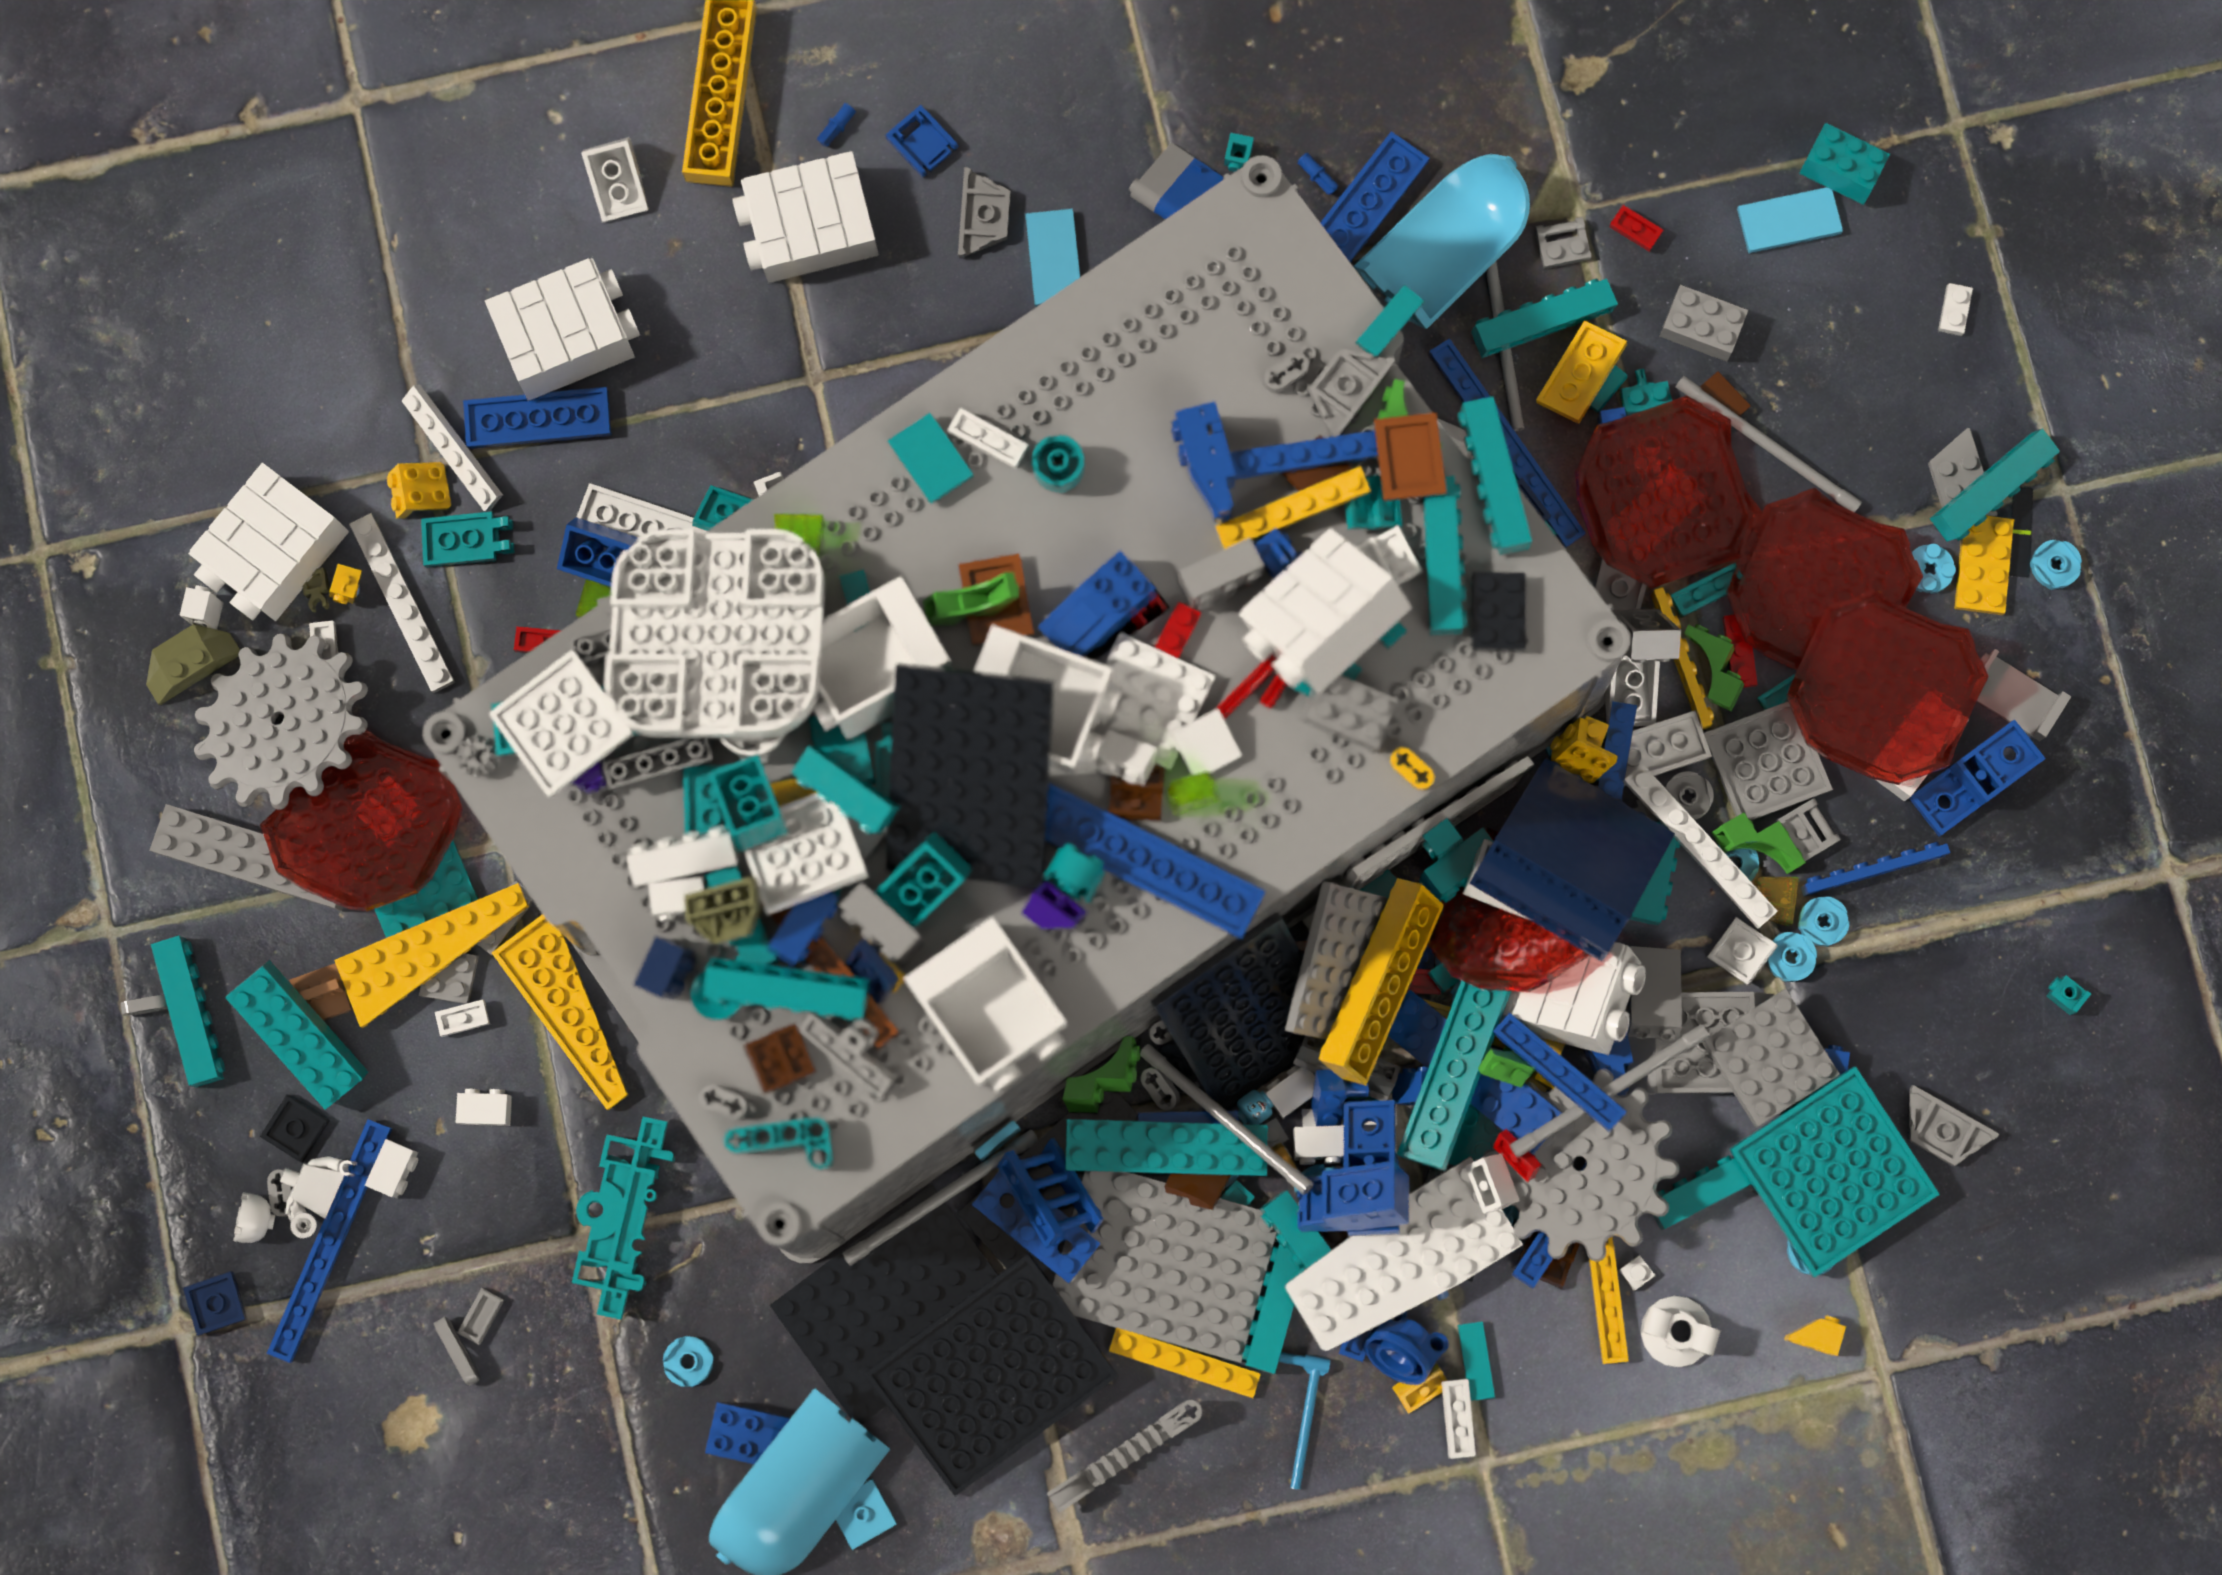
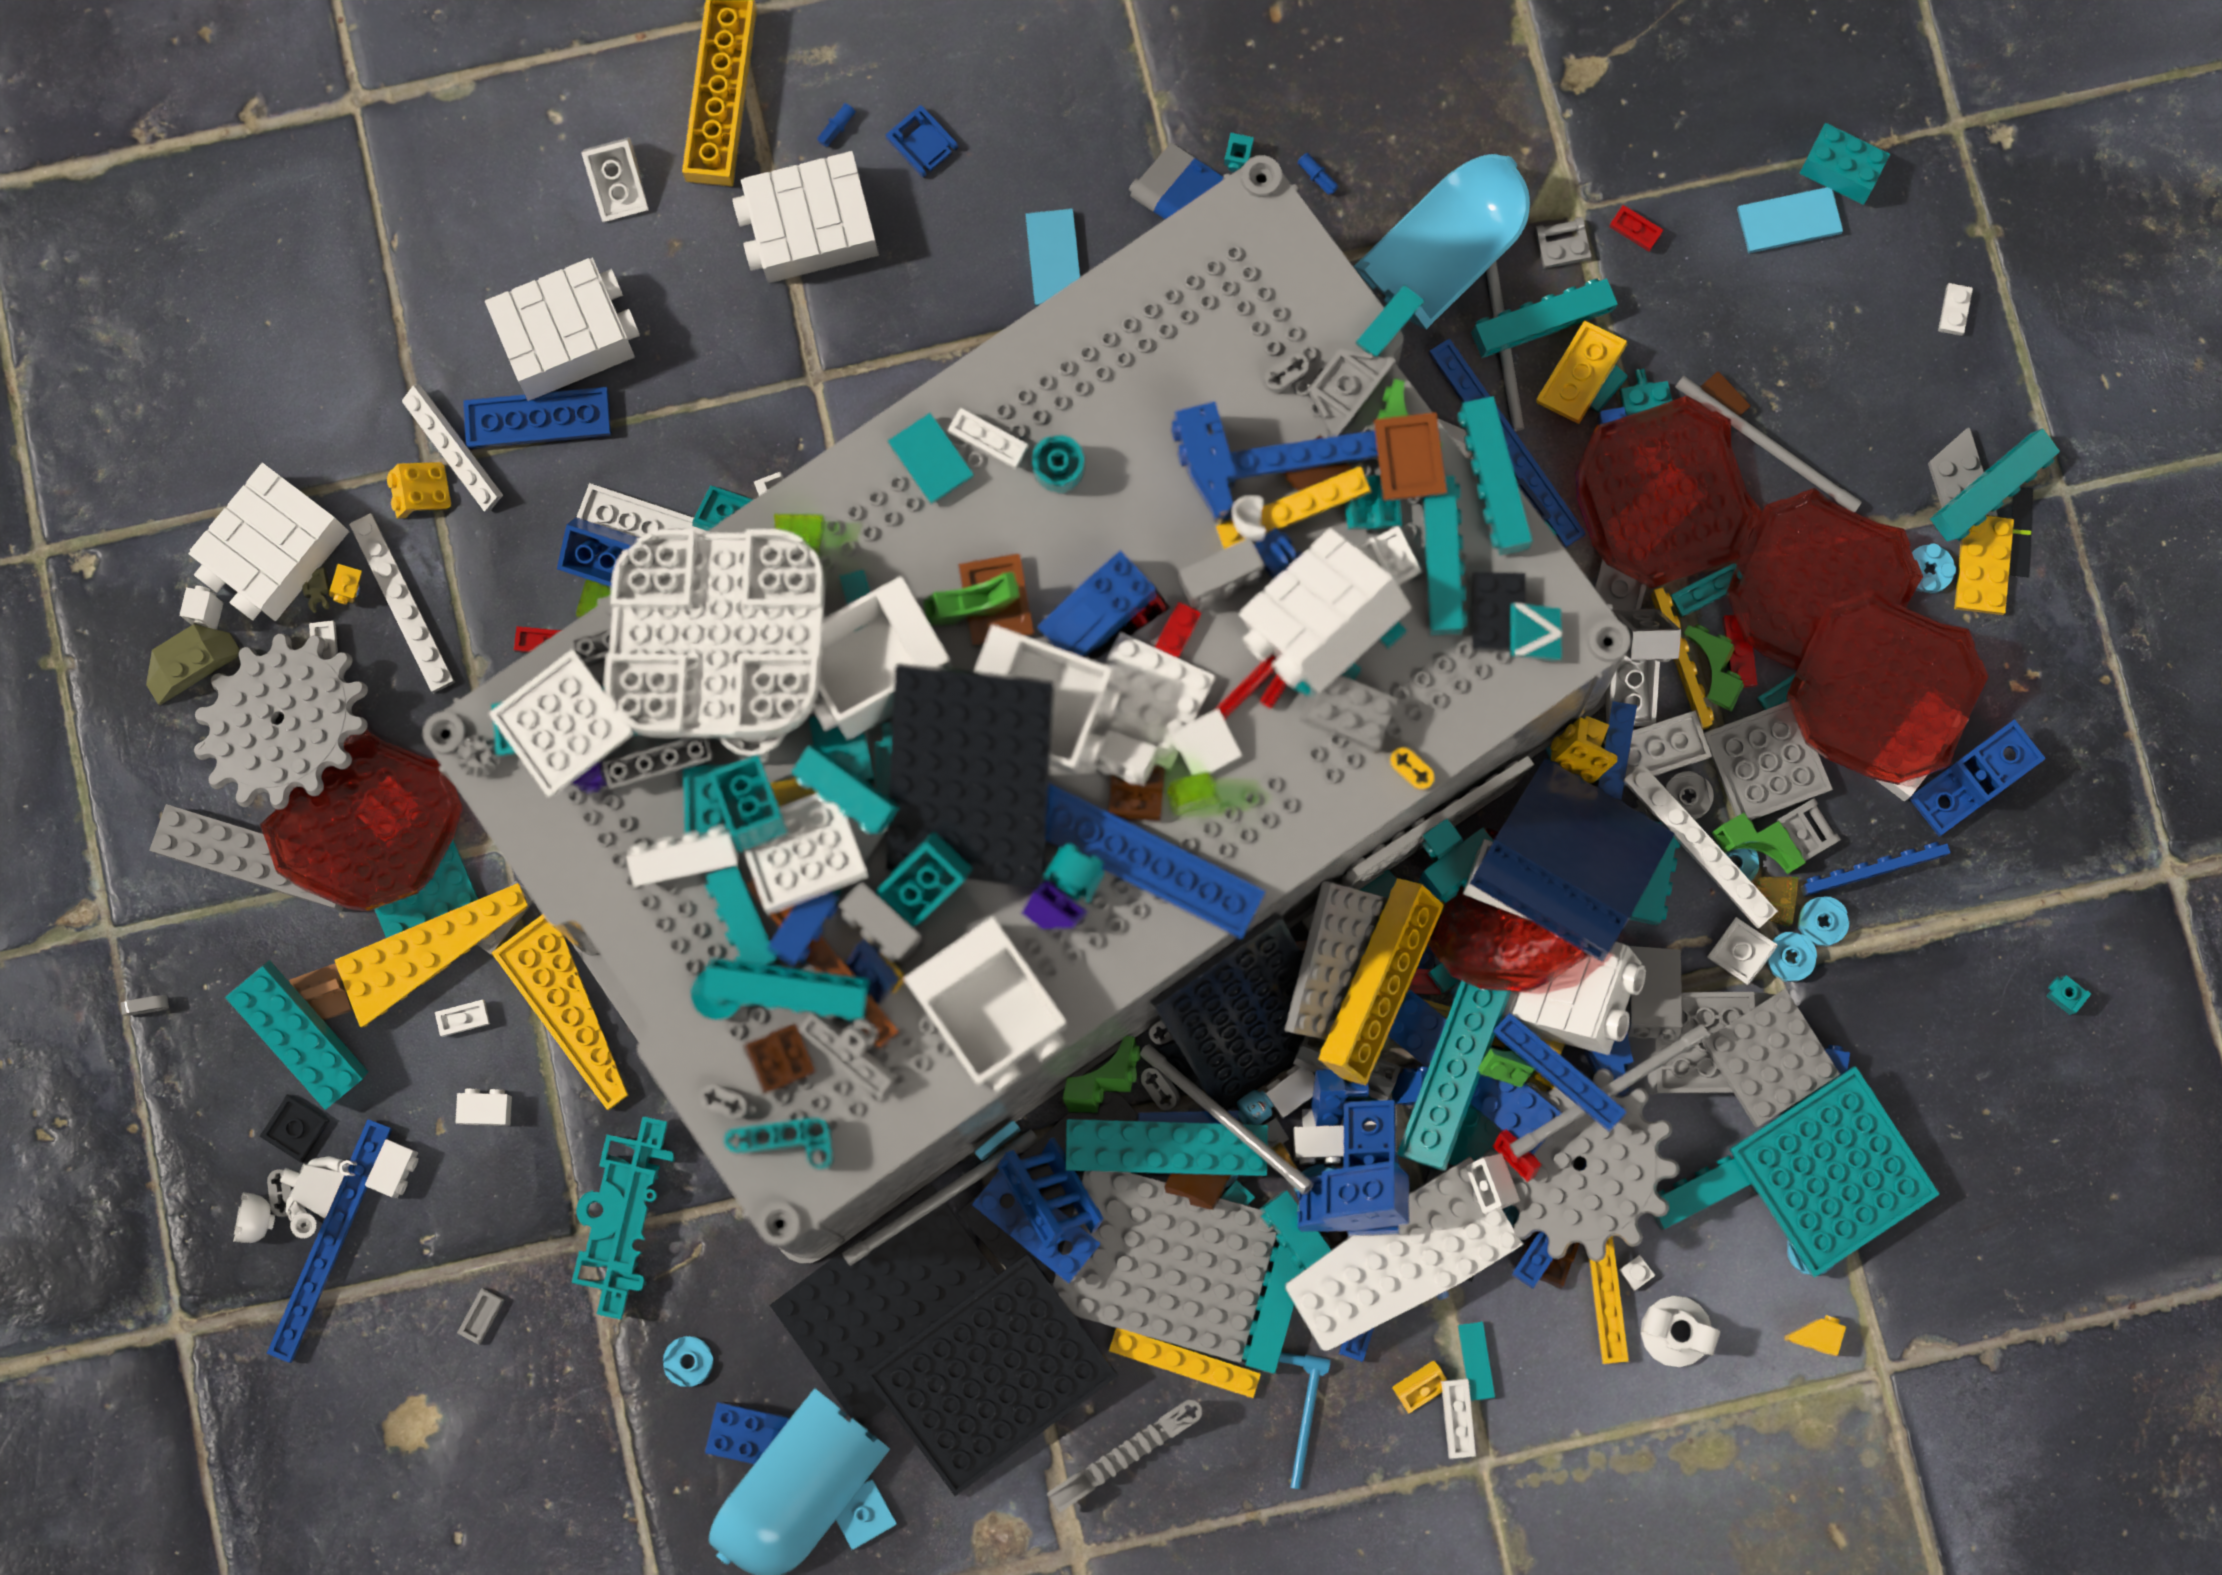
teal brick [151,936,225,1088] -> none
dark blue plate [183,1271,247,1336] -> none
light grey plate [419,954,479,1004] -> none
teal tile [421,511,515,568] -> none
light grey beam [434,1316,480,1386] -> none
dark blue piece [633,936,697,1000] -> none
white brick [649,877,706,922] -> none
olive wedge [684,877,762,944] -> none
light grey wing [958,167,1011,258] -> none
blue plate [1320,131,1430,263] -> none
blue piece [1364,1311,1449,1385] -> none
light grey brick [1659,285,1748,362] -> none
light grey wing [1908,1085,1999,1166] -> none
light grey panel [1964,649,2071,741] -> none
medium azure plate [2030,540,2082,590] -> none
none -> white helmet [1232,496,1265,541]
none -> teal tile [1511,603,1562,661]

